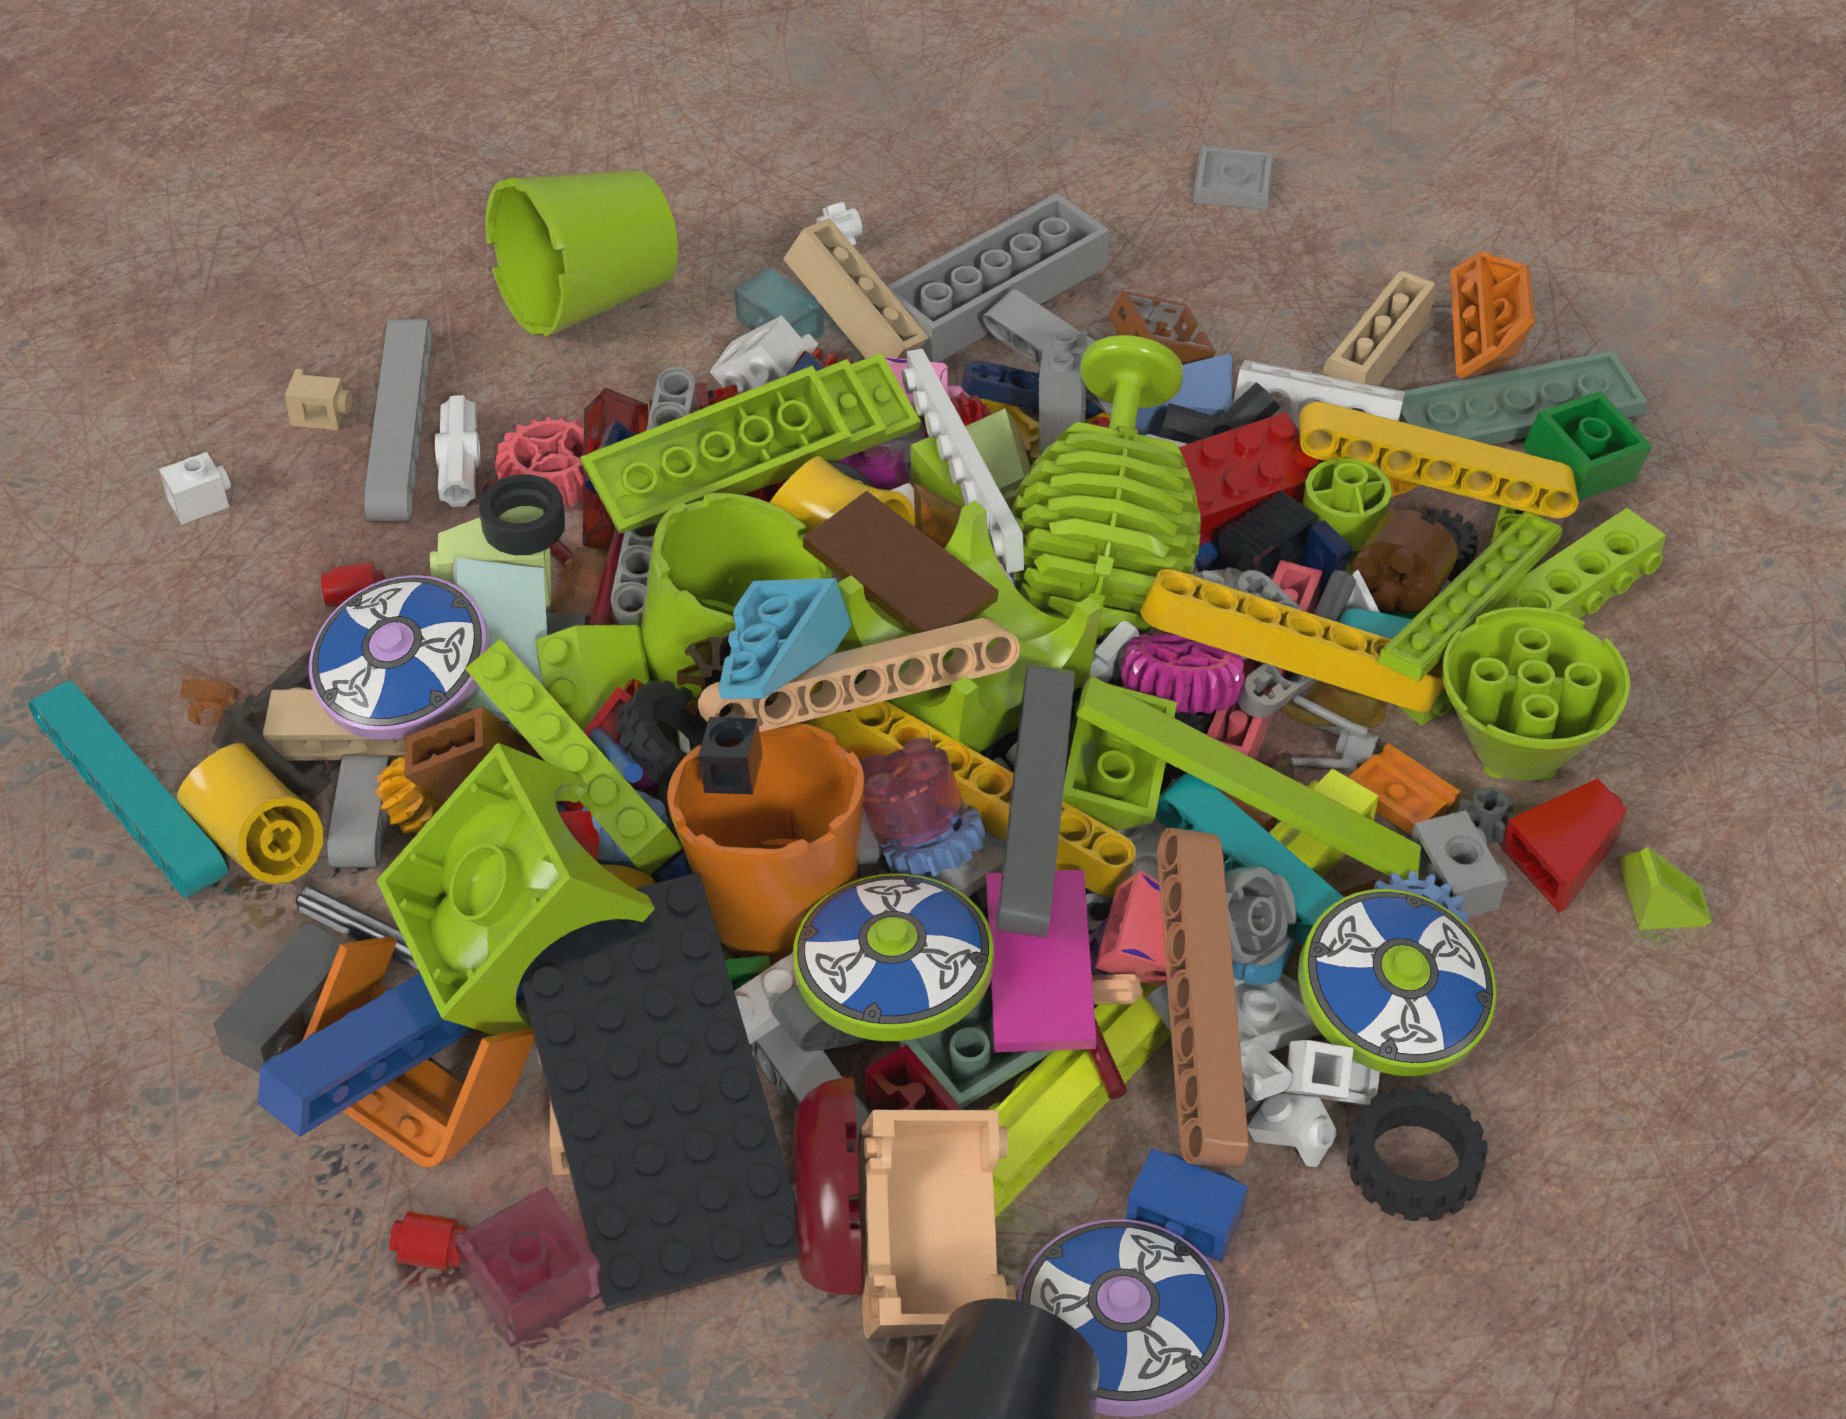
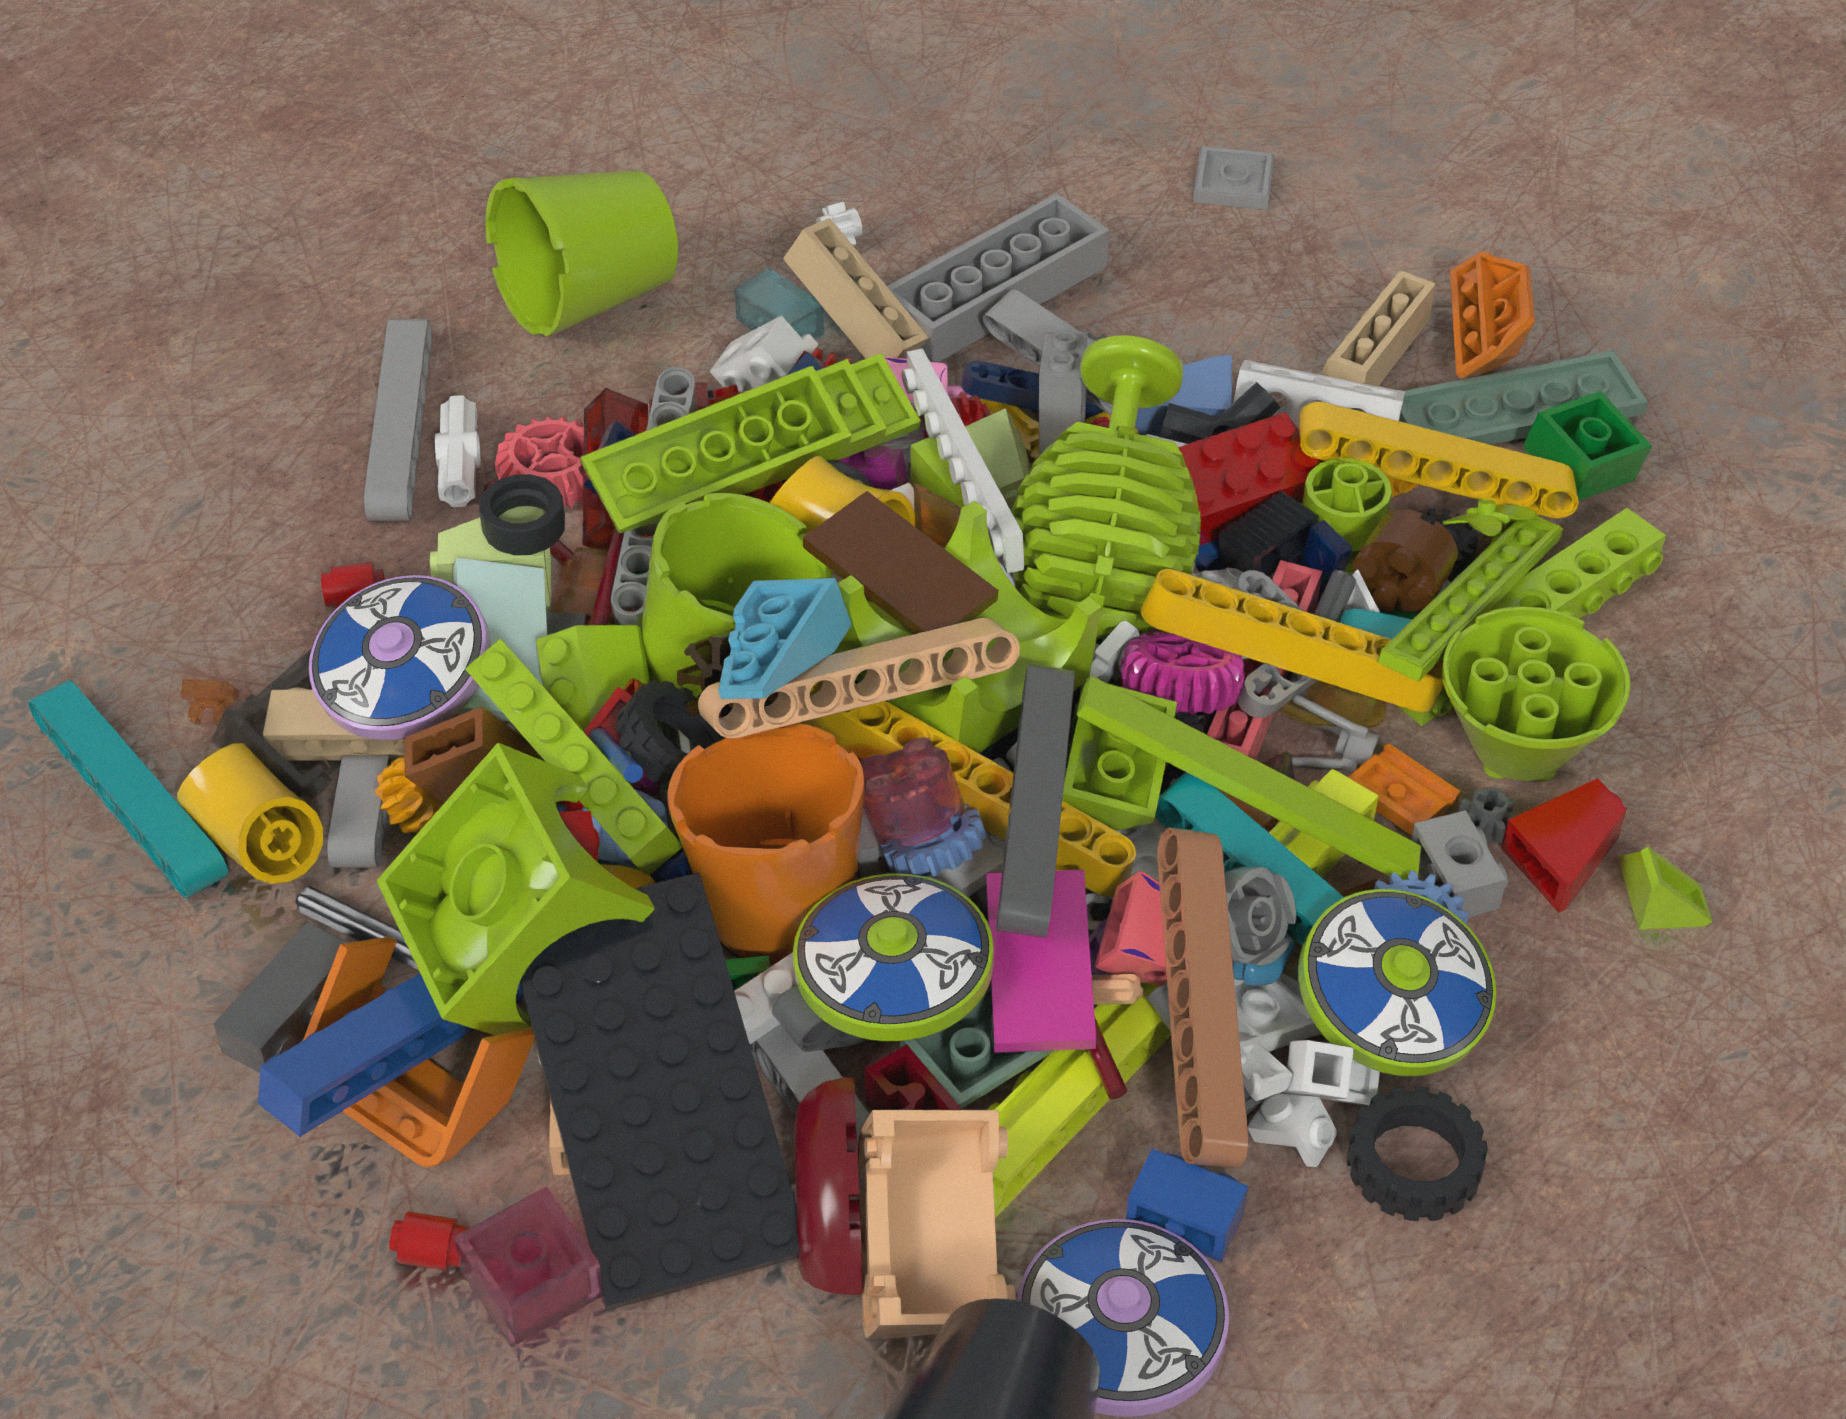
white brick [159,452,231,525] -> none
tan brick [284,369,352,430] -> none
black brick [698,717,763,795] -> none
dark orange piece [1108,290,1216,365] -> none
none -> lime piece [1443,499,1537,536]

